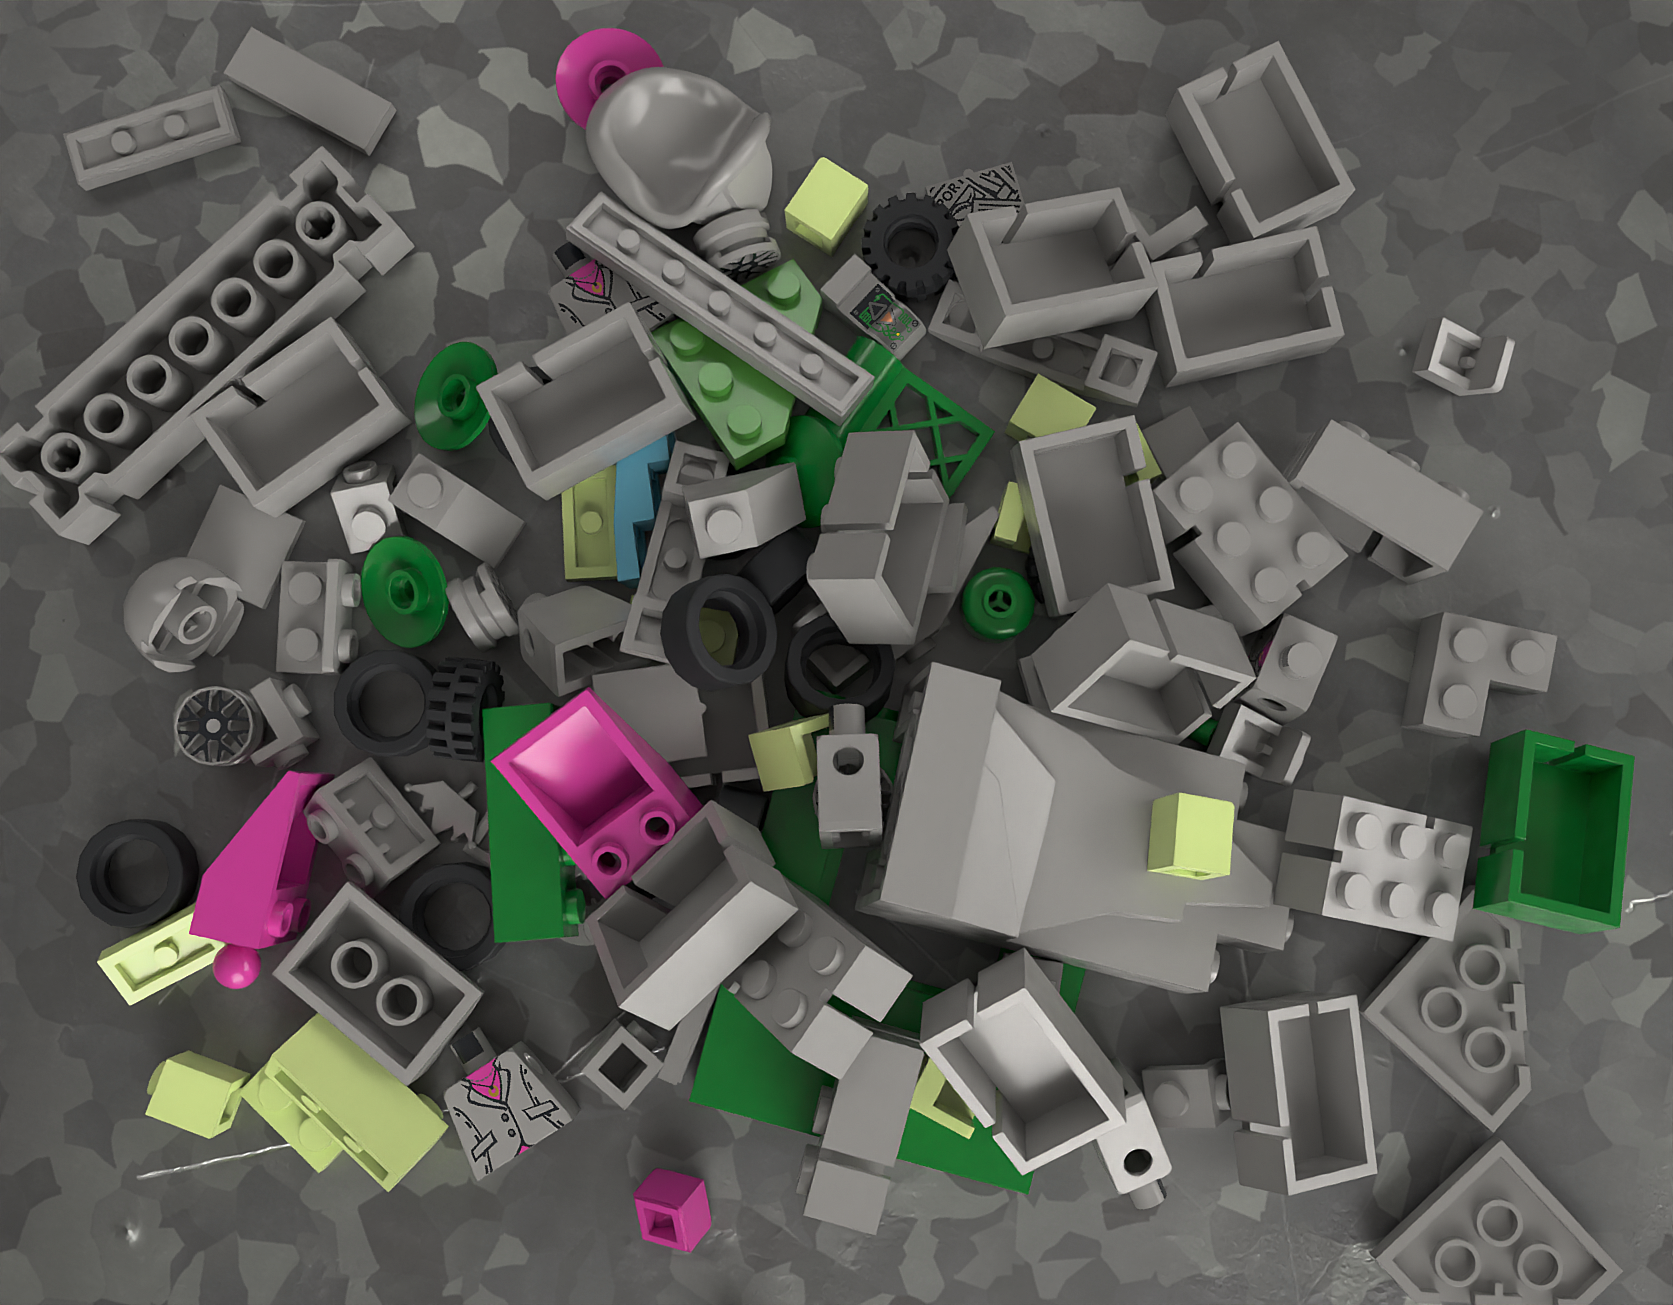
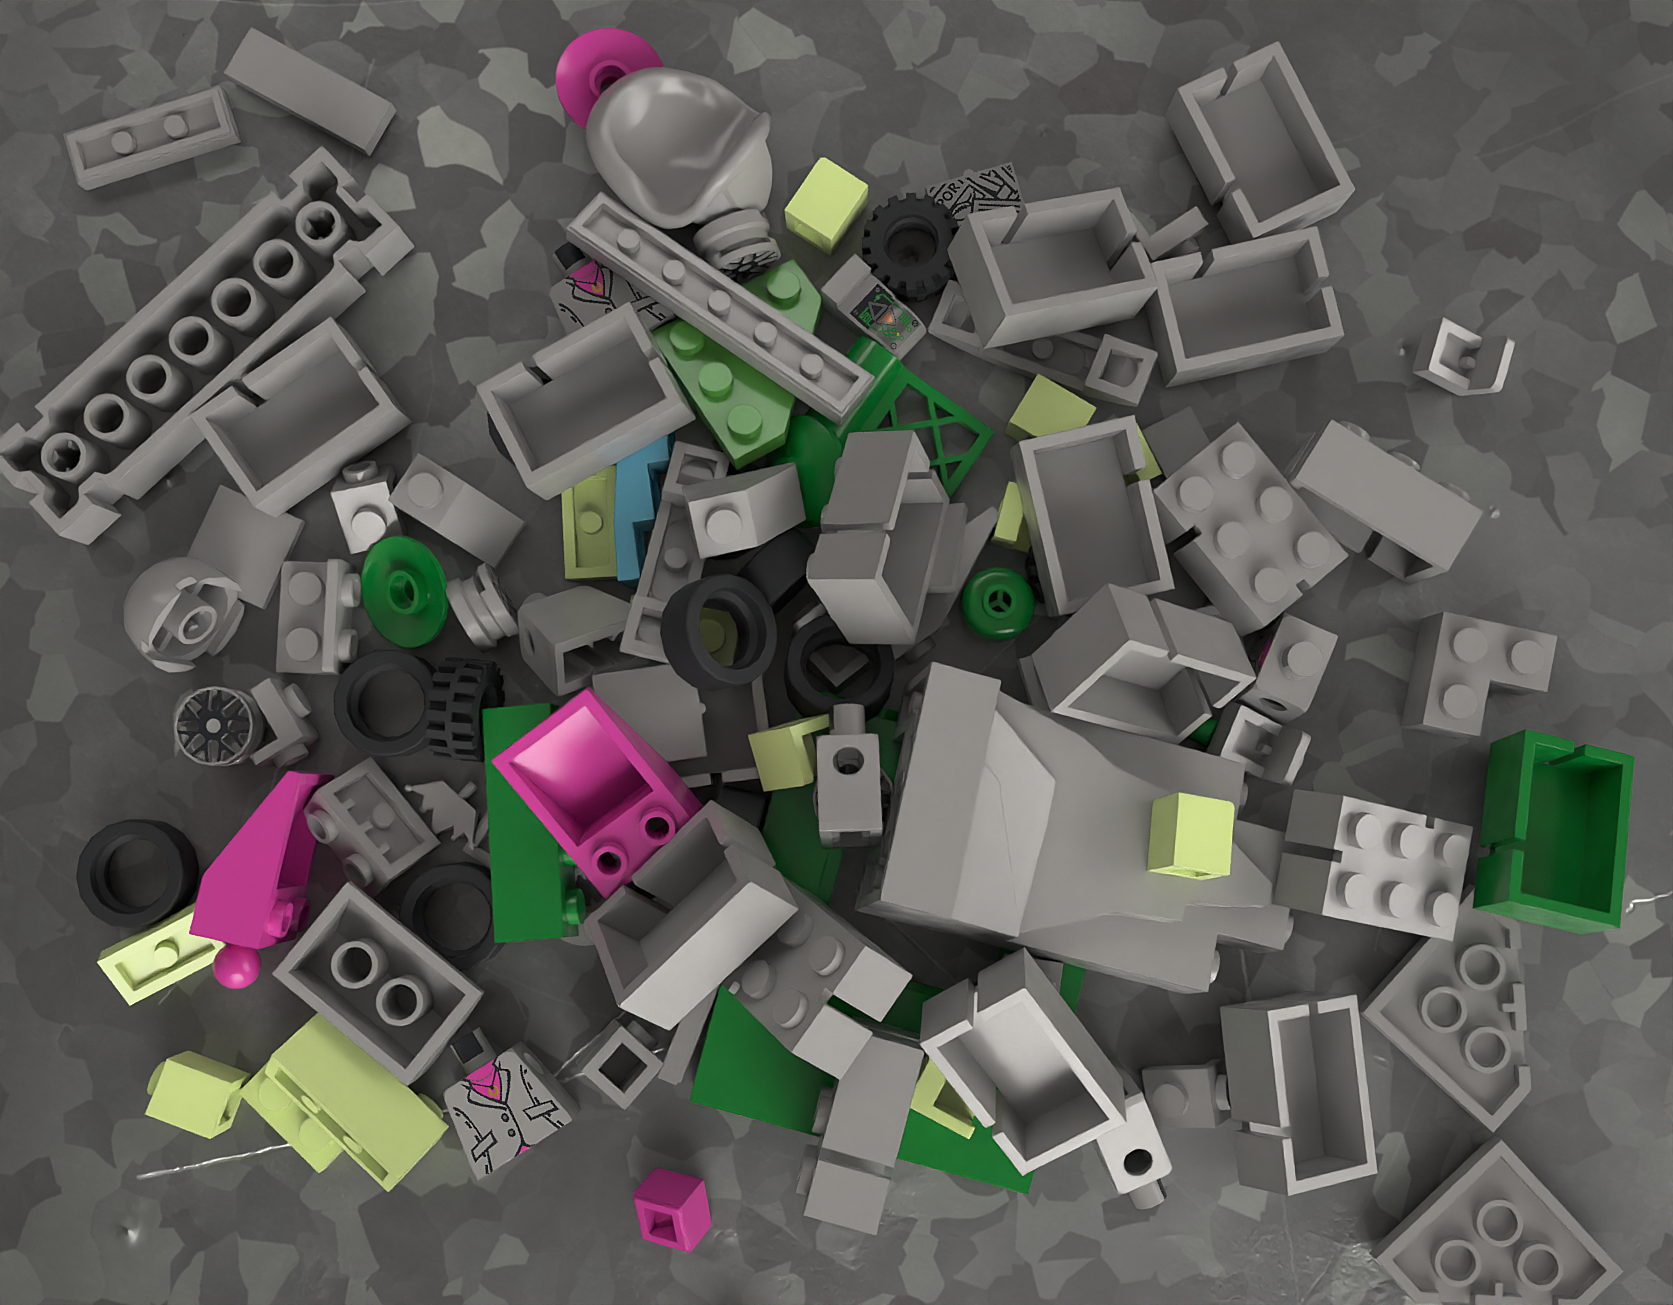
green dish [414,342,498,451] -> none

